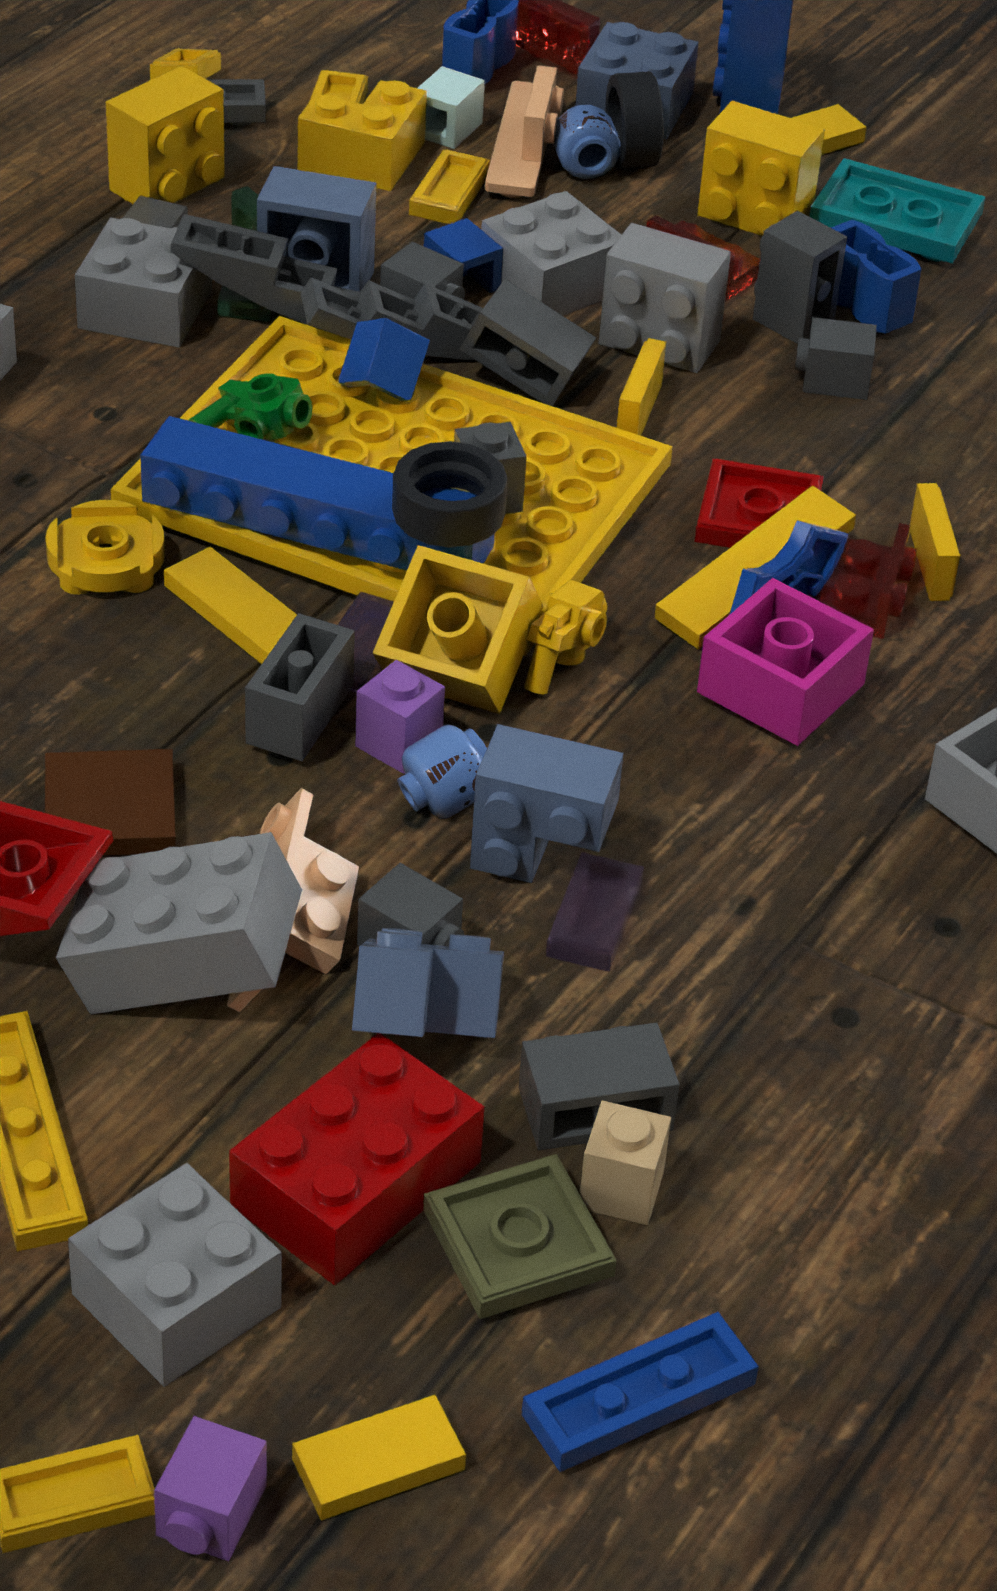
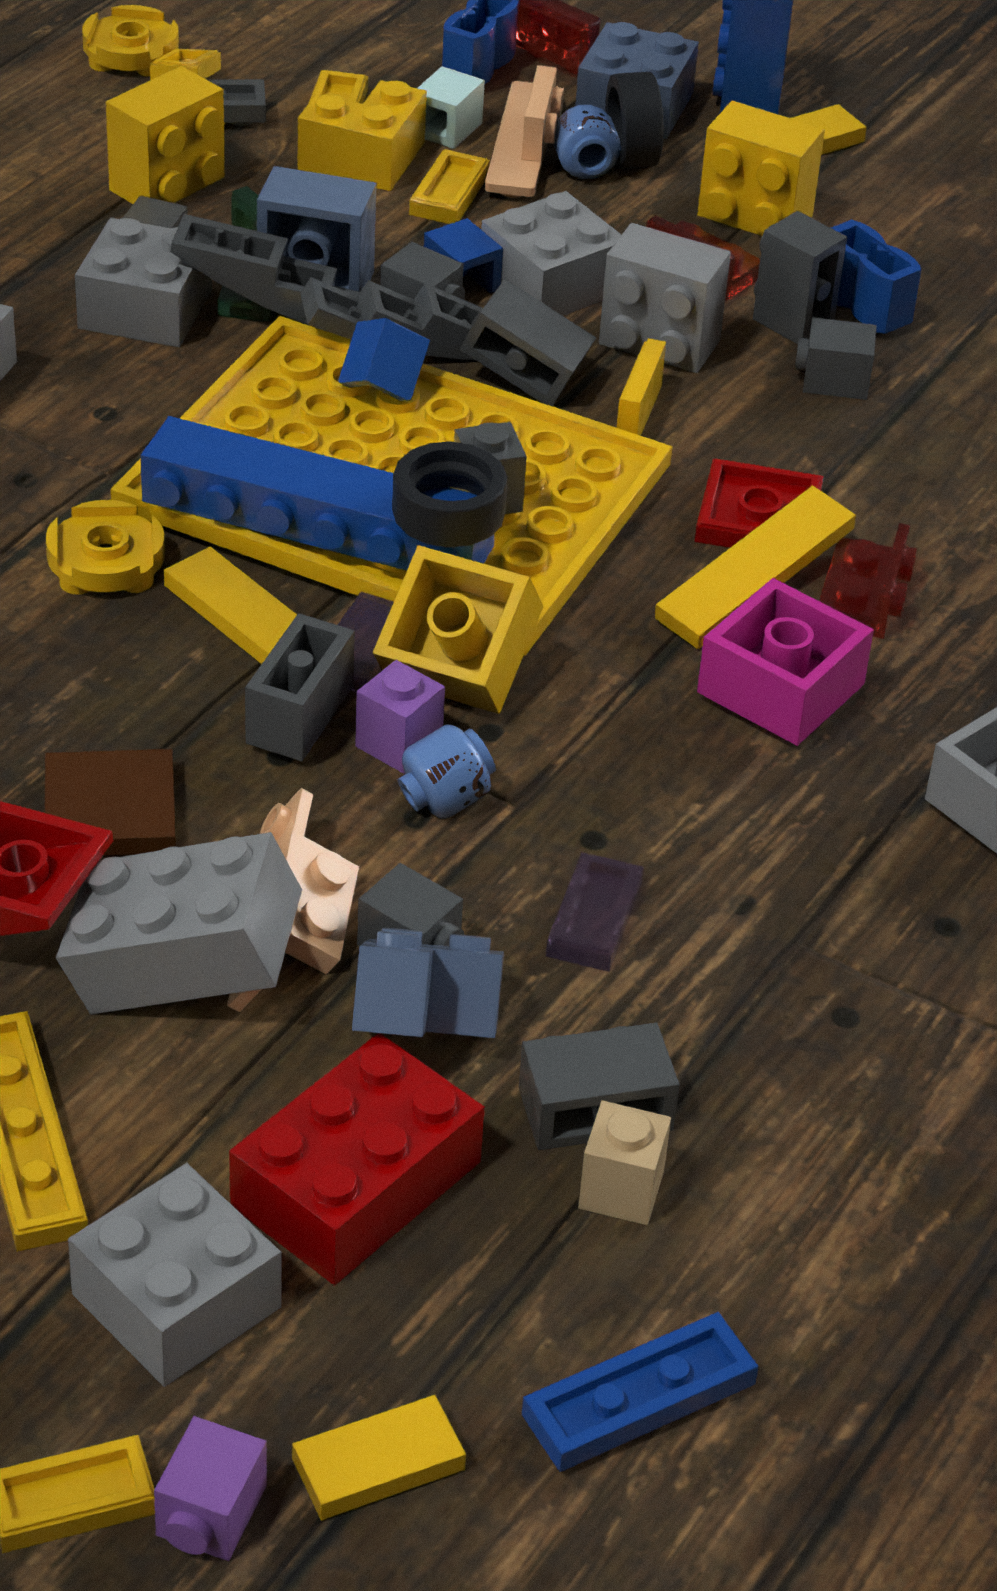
green piece [189,373,312,440] -> none
olive plate [423,1154,617,1319] -> none
sand blue brick [470,724,624,883] -> none
yellow piece [524,579,607,694] -> none
blue tile [729,520,849,615] -> none
teal plate [809,158,986,264] -> none
yellow tile [909,483,960,601] -> none
none -> yellow plate [82,5,179,76]

